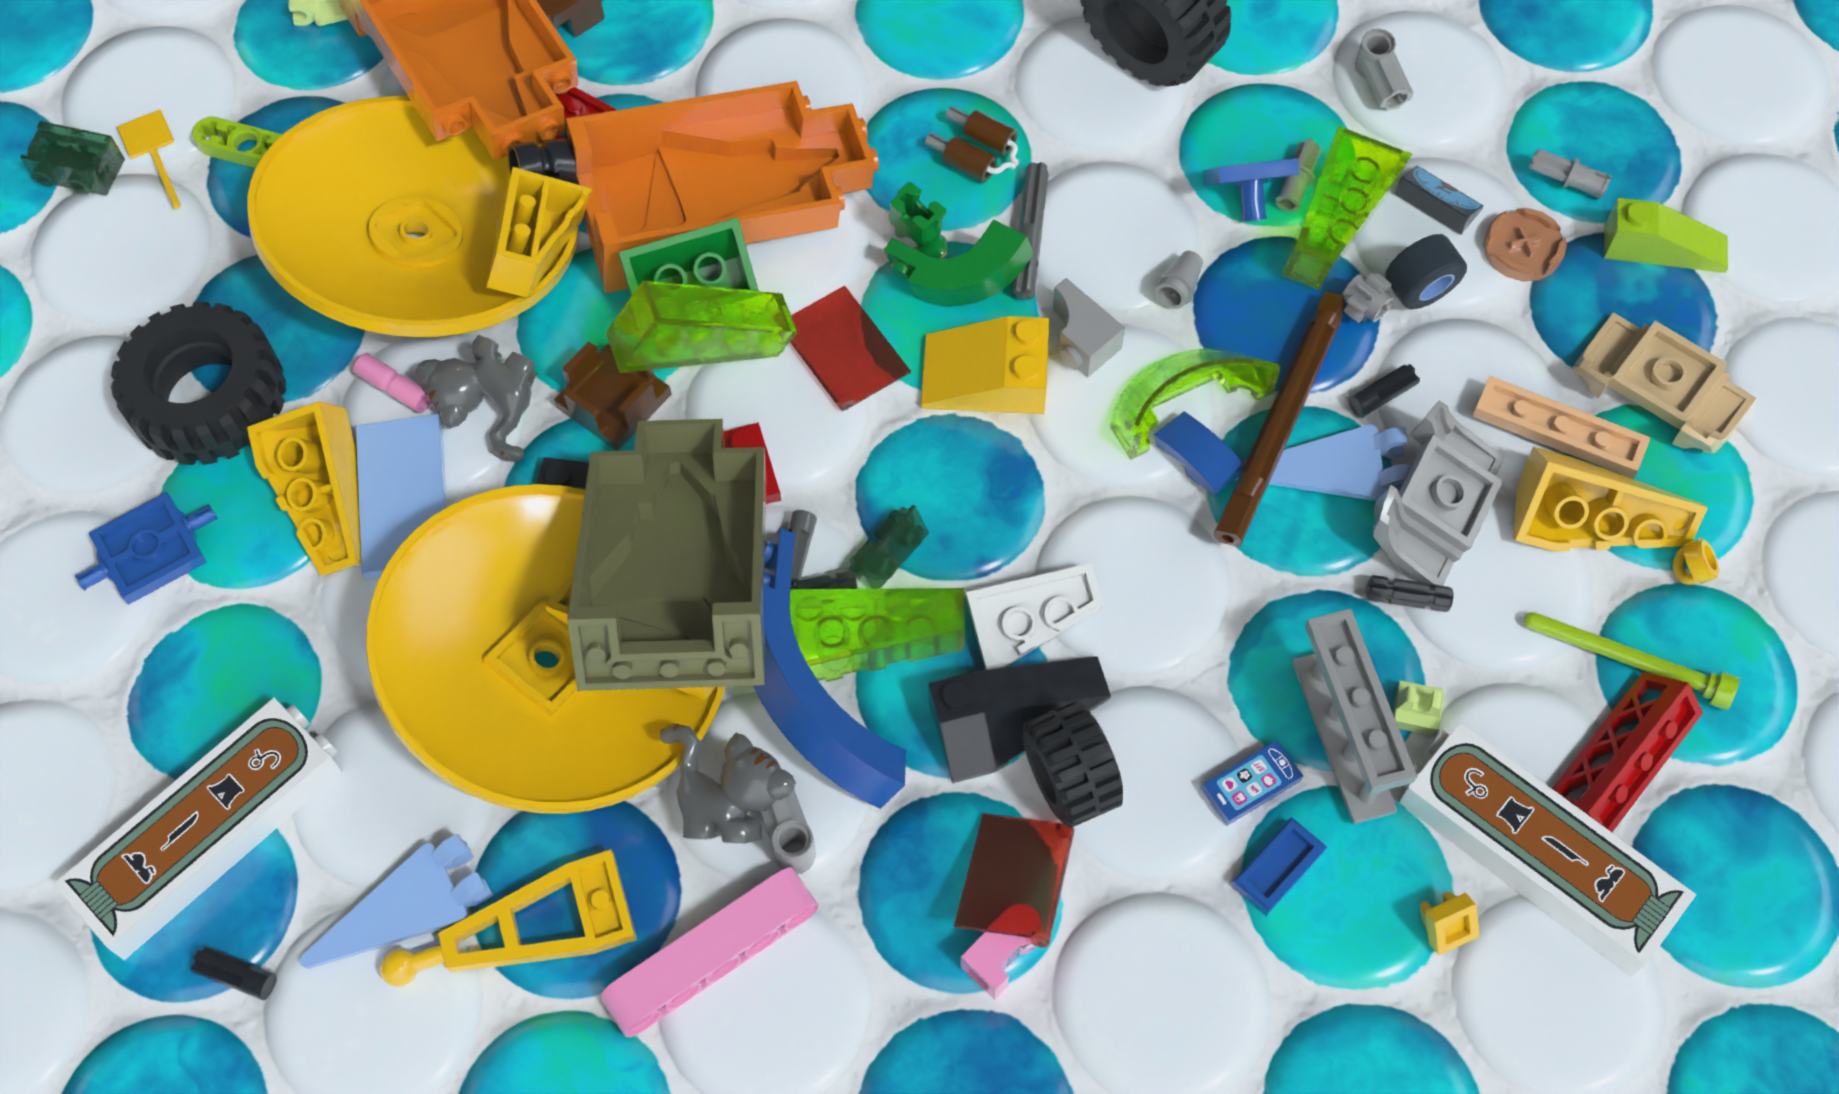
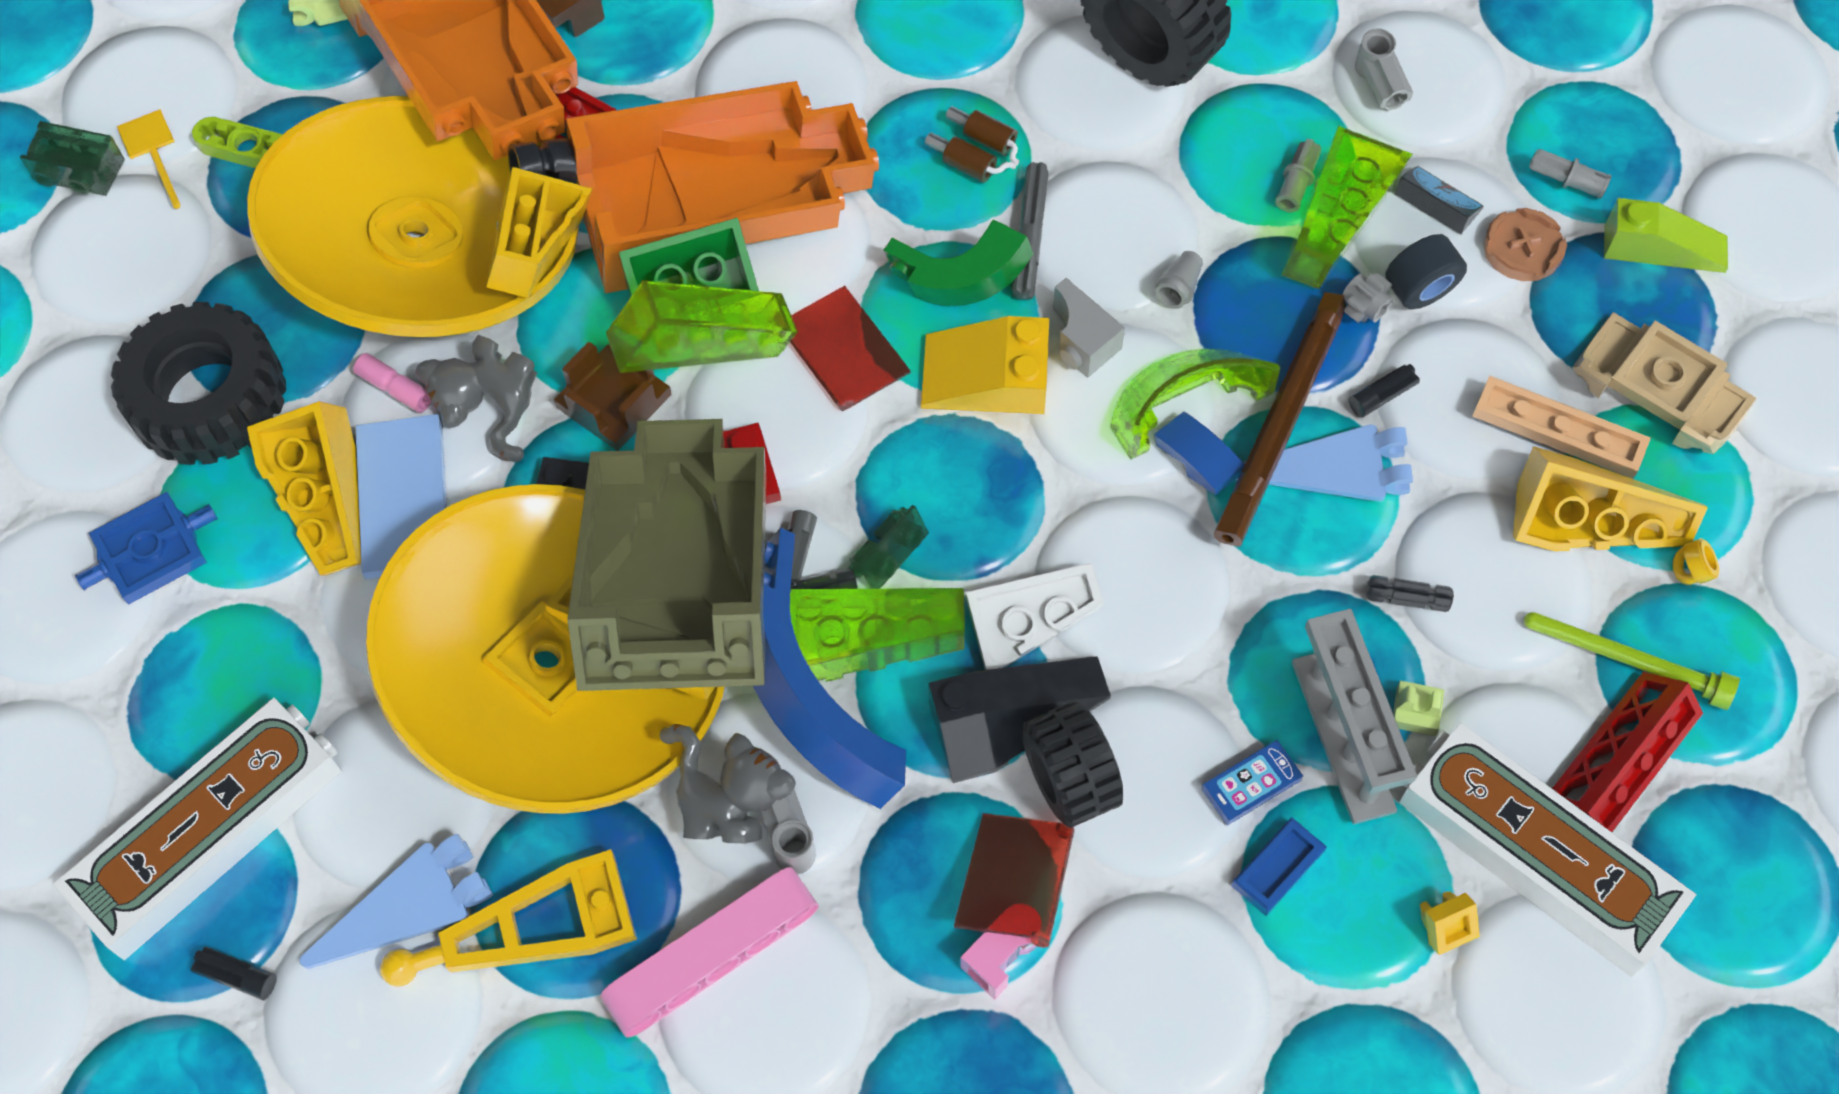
green animal [888,182,948,258] -> none
tile [1203,158,1299,222] -> none
light grey piece [1373,400,1505,588] -> none

